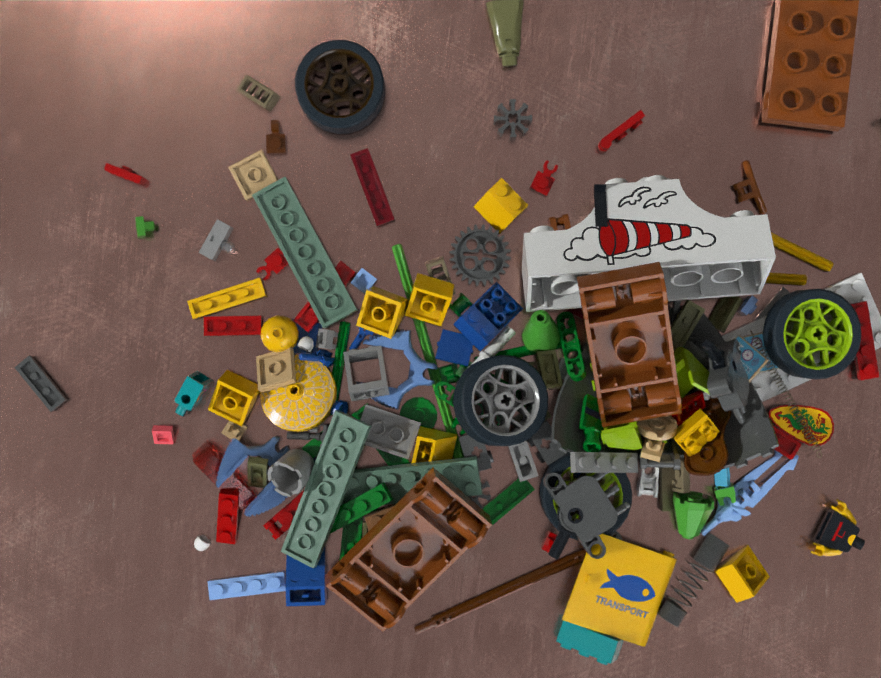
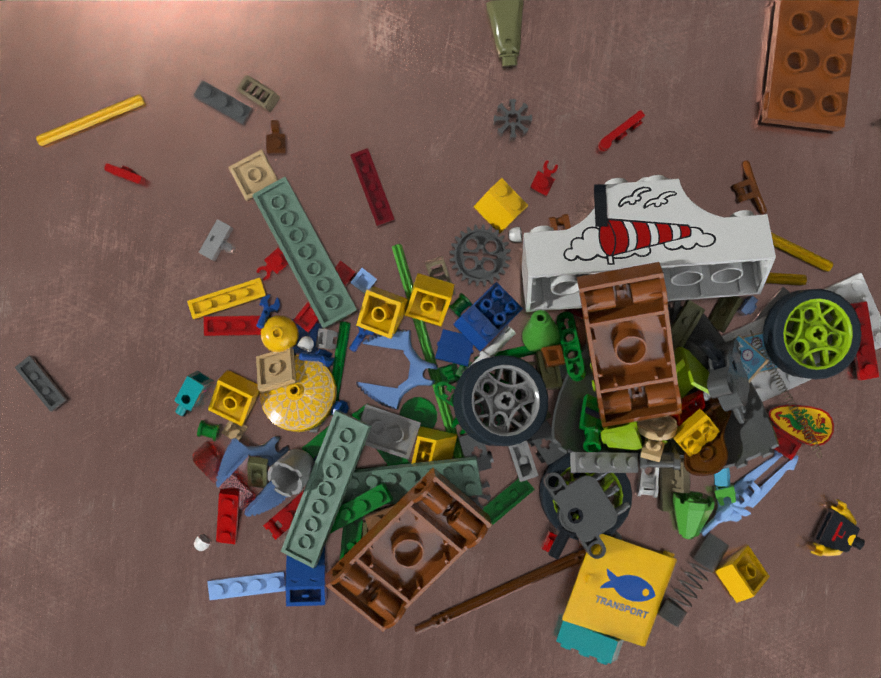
bright green tile [135,216,155,239] -> none
coral plate [152,425,175,444] -> none
dark grey piece [287,424,329,458] -> none
wheel [295,40,385,134] -> none
light grey window [343,346,390,401] -> none
none -> yellow axle [36,94,145,146]
none -> dark grey plate [193,80,253,126]
none -> green bush [197,420,221,441]
none -> blue bar [256,294,280,329]
none -> white hinge [508,227,522,242]
none -> dark orange tile [541,345,565,368]

